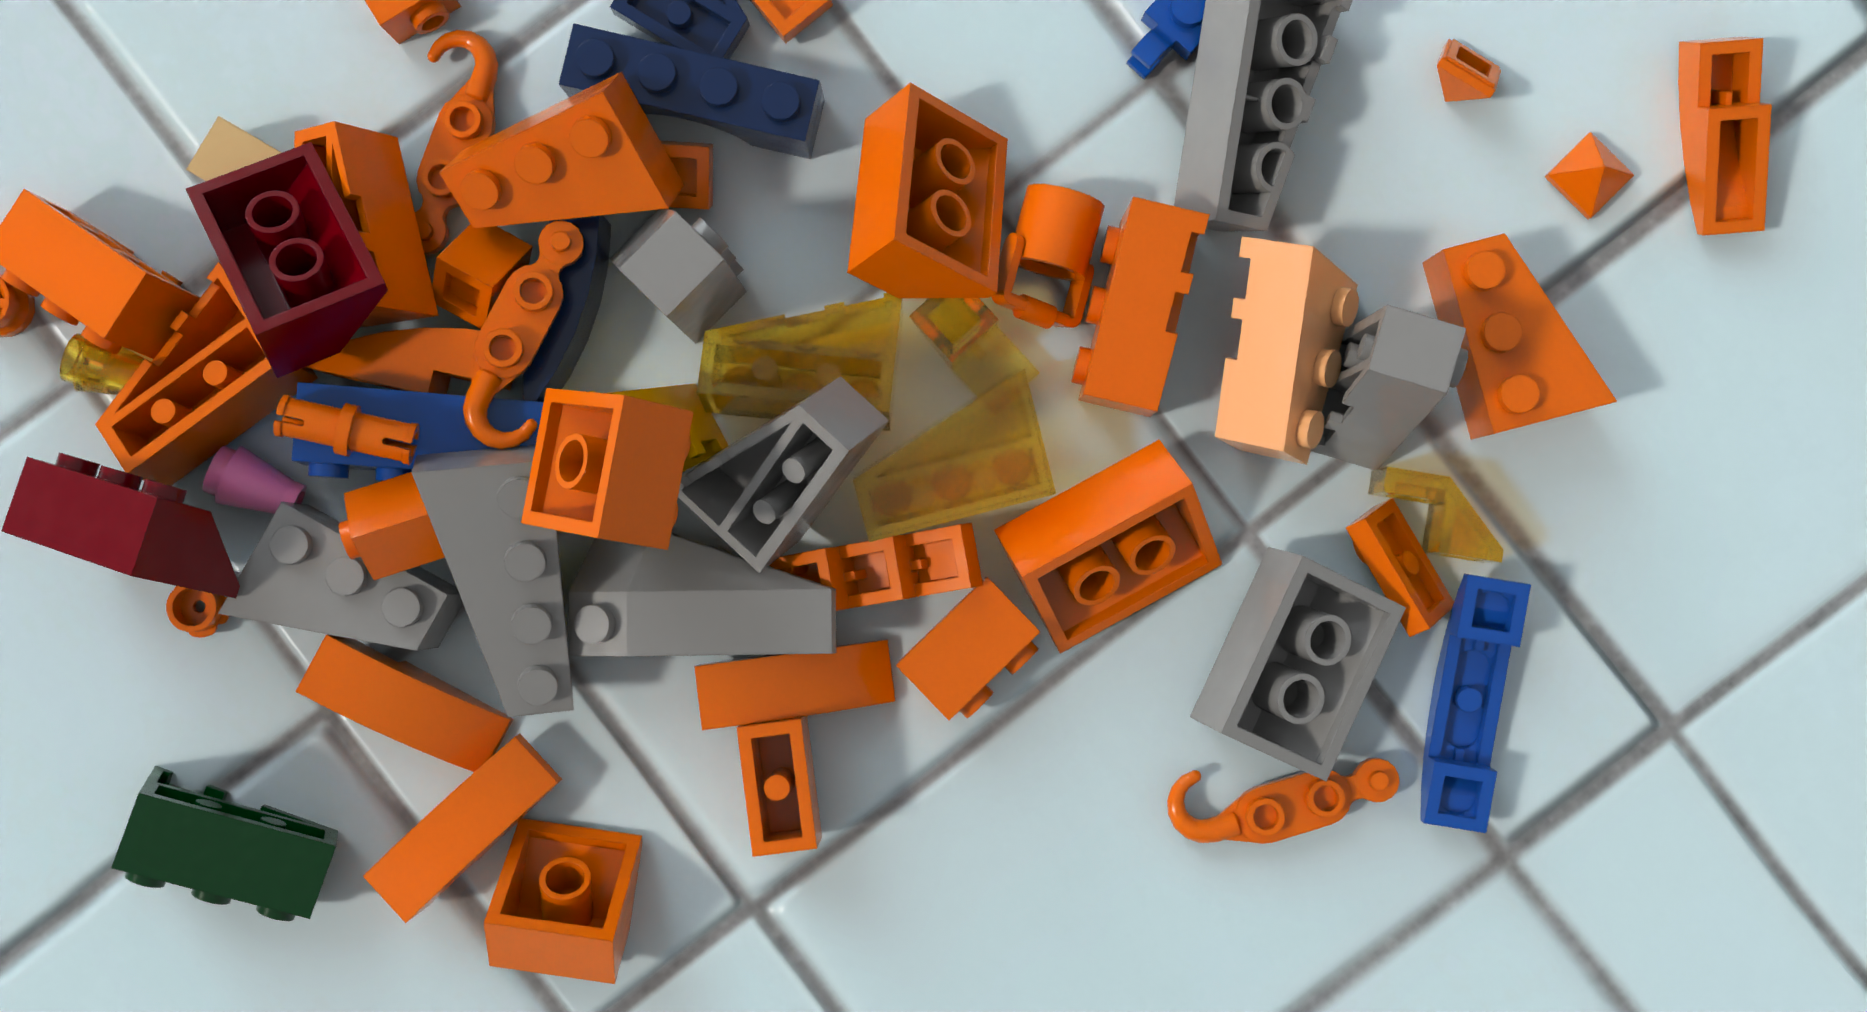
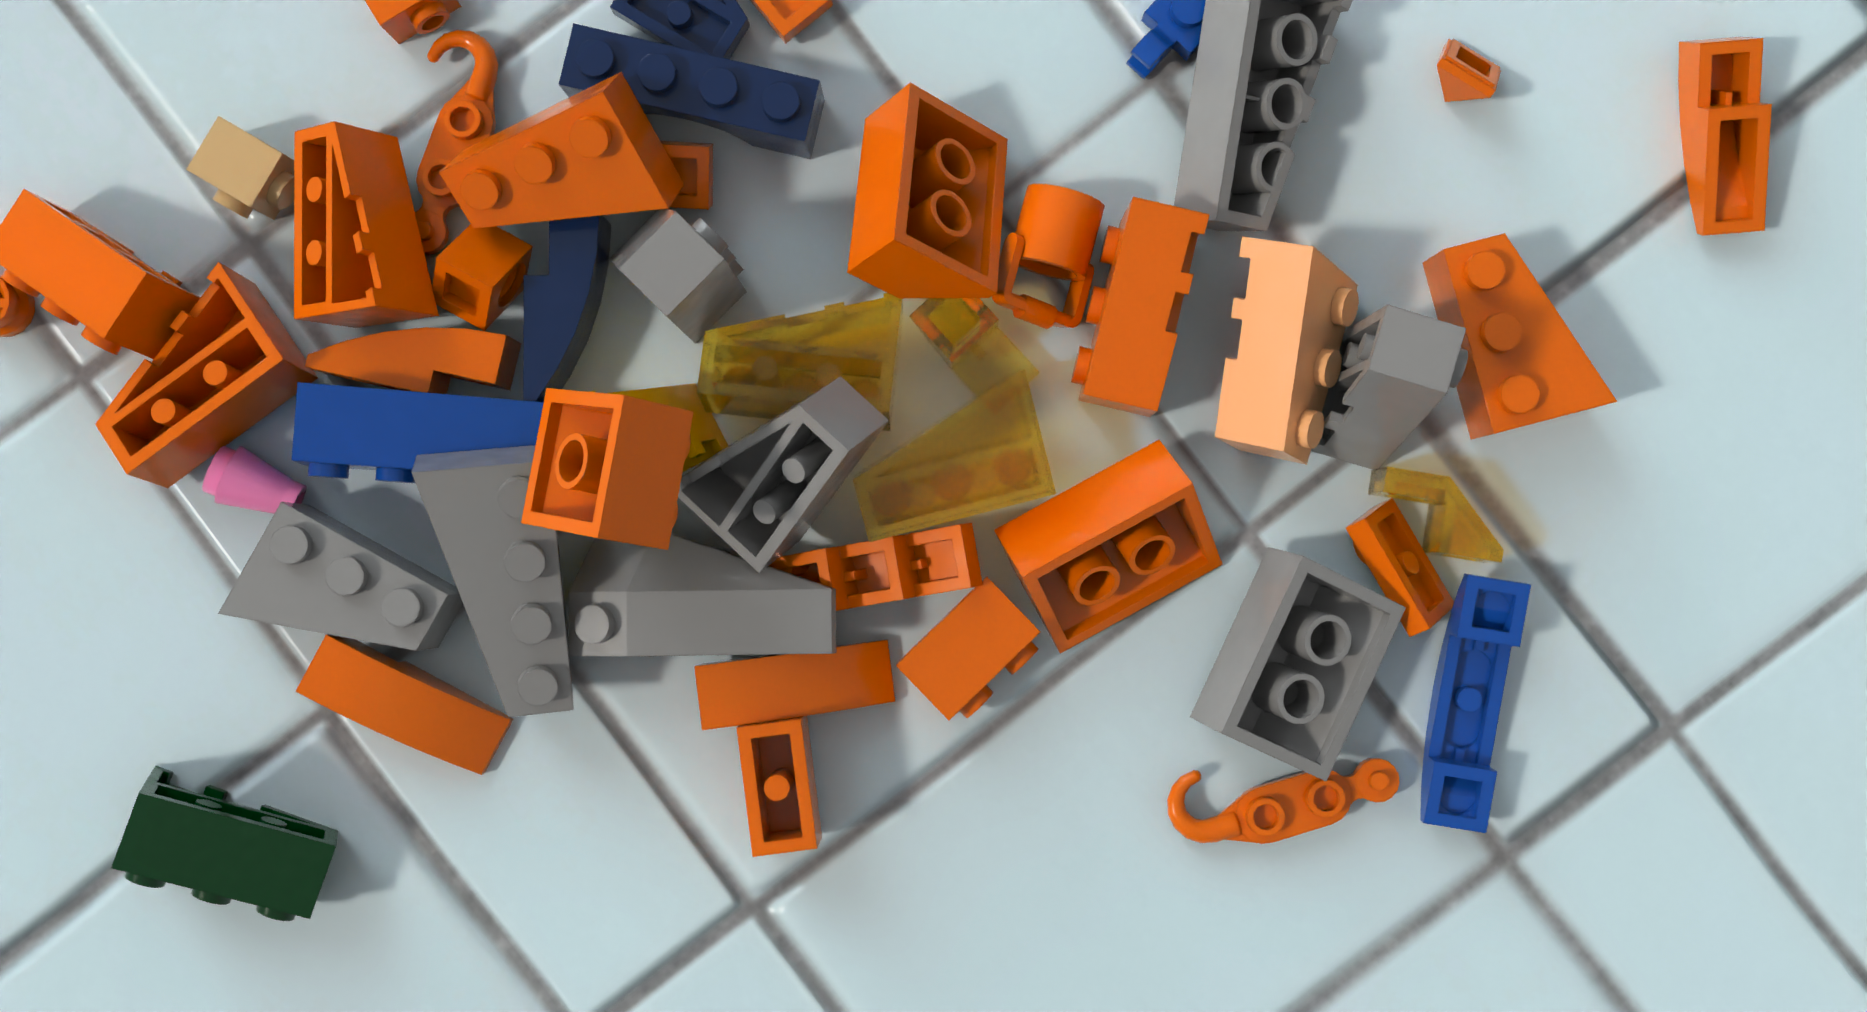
dark red slope [1,452,240,598] -> none
clear yellow cone [60,333,152,395] -> none
orange plate [166,586,229,638] -> none
dark red slope [186,142,388,378] -> none
orange pin [273,394,420,465] -> none
orange brick [338,472,445,580] -> none
orange slope [363,734,562,923] -> none
orange piece [463,220,584,449] -> none
orange slope [484,818,642,984] -> none
orange slope [1544,132,1634,219] -> none

